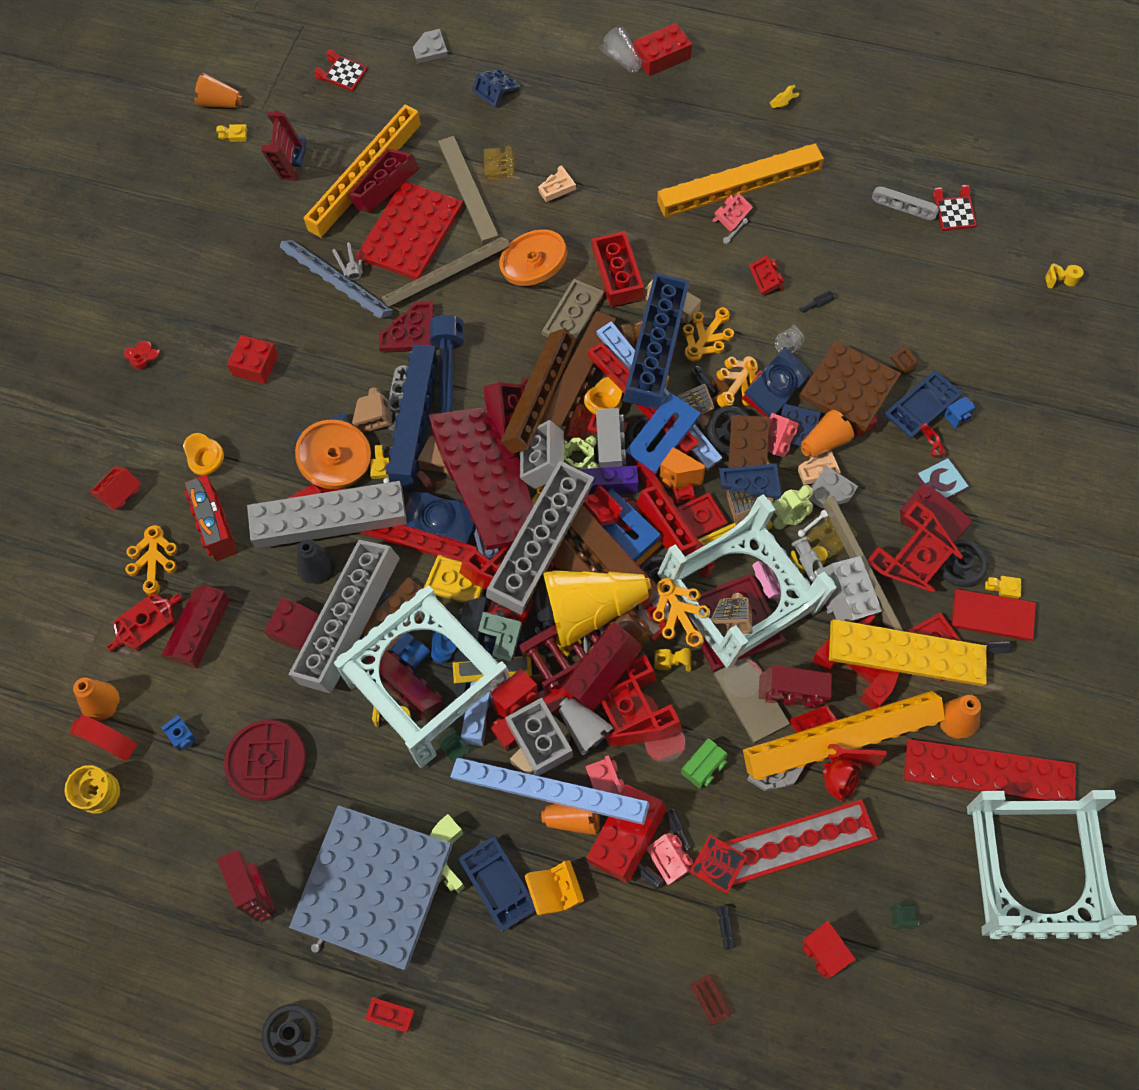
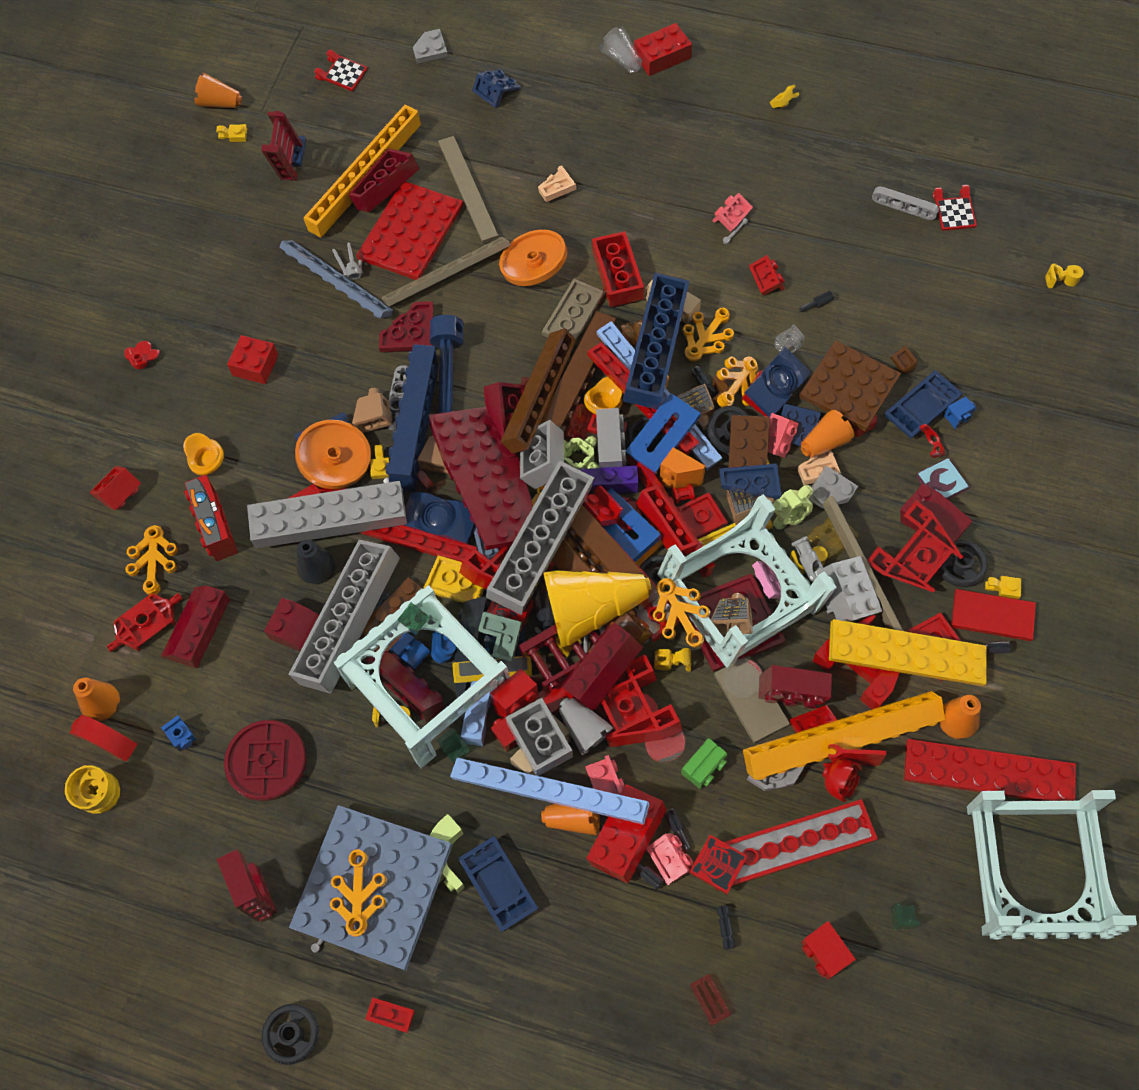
clear yellow plate [483,146,515,180] -> none
light orange bracket [525,860,584,916] -> none
light orange brick [657,143,824,217] -> none
white hinge [798,510,828,537] -> none
none -> light orange plant [330,849,387,937]
none -> clear green panel [397,602,430,635]

